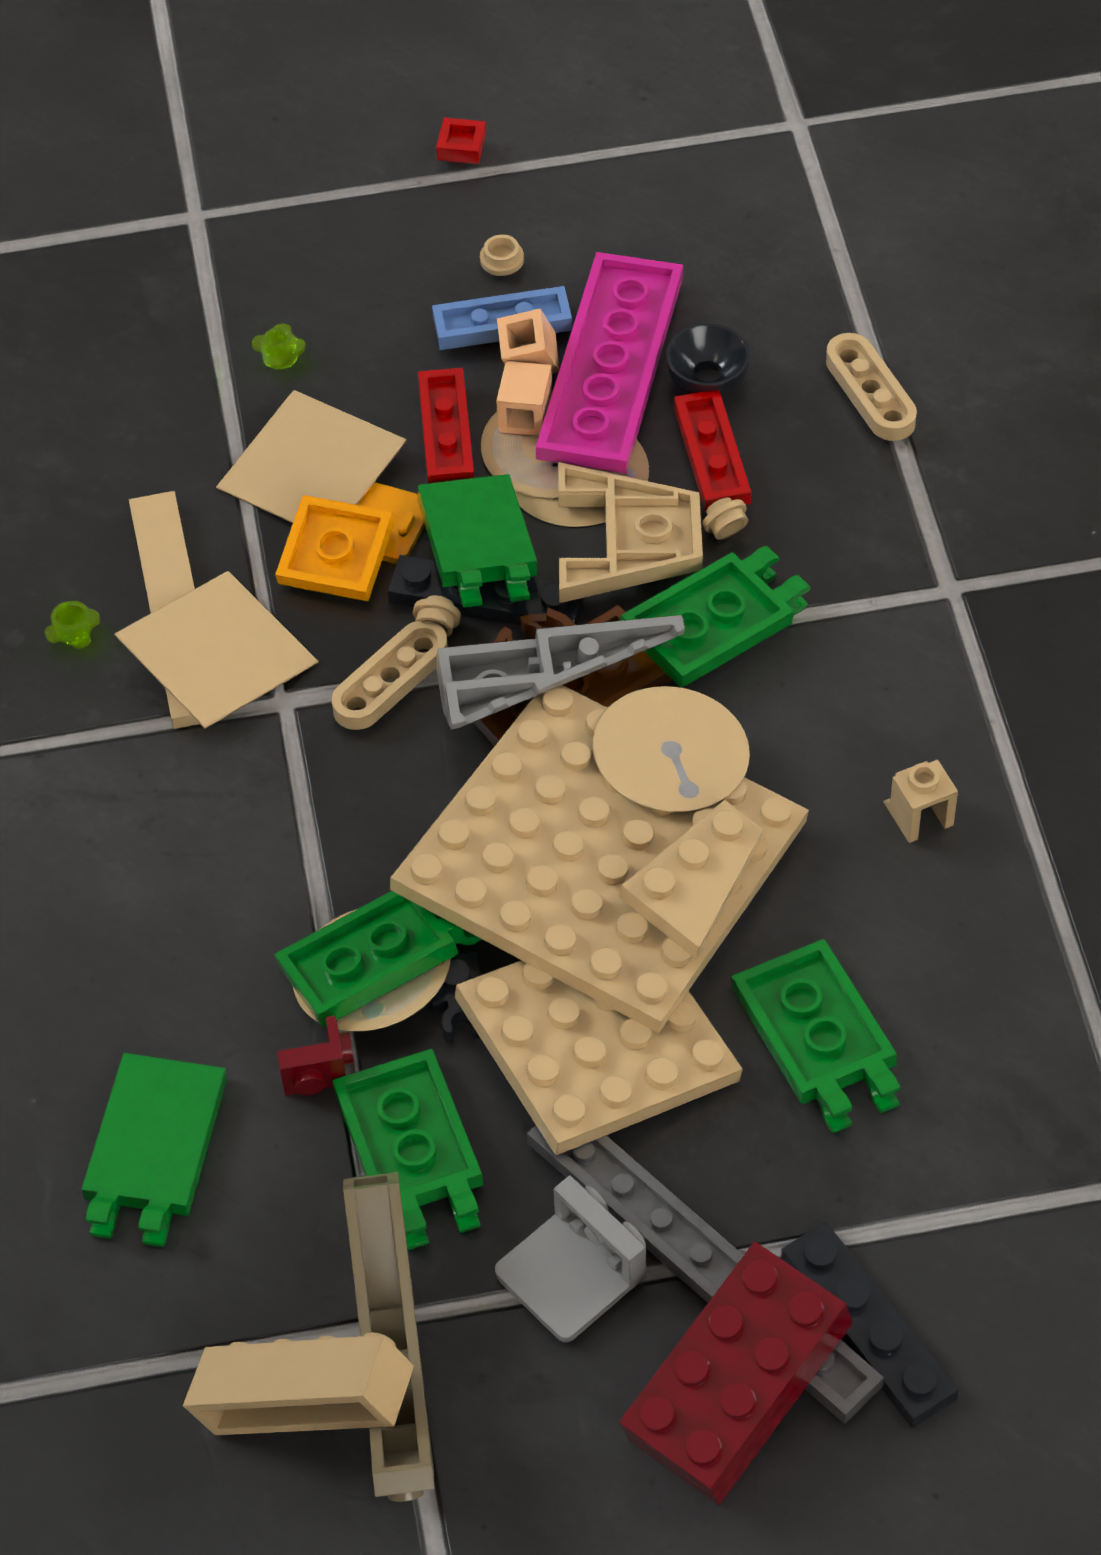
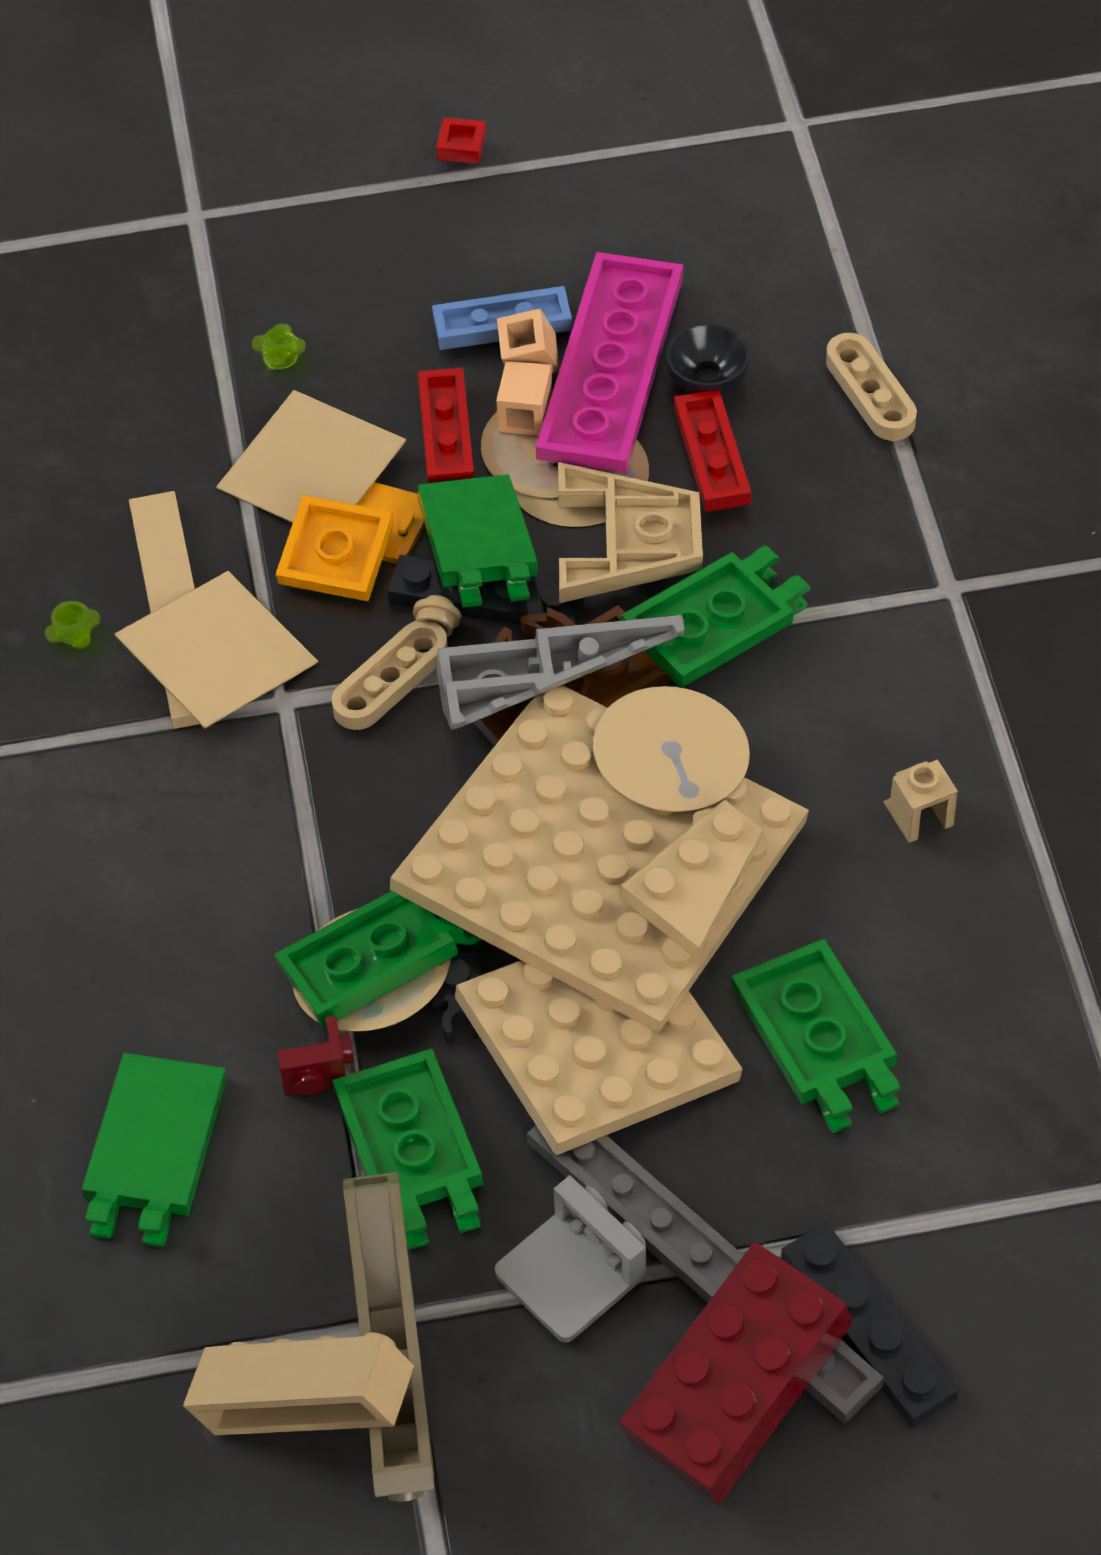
tan plate [480,235,524,276] -> none
tan plate [702,497,749,540] -> none

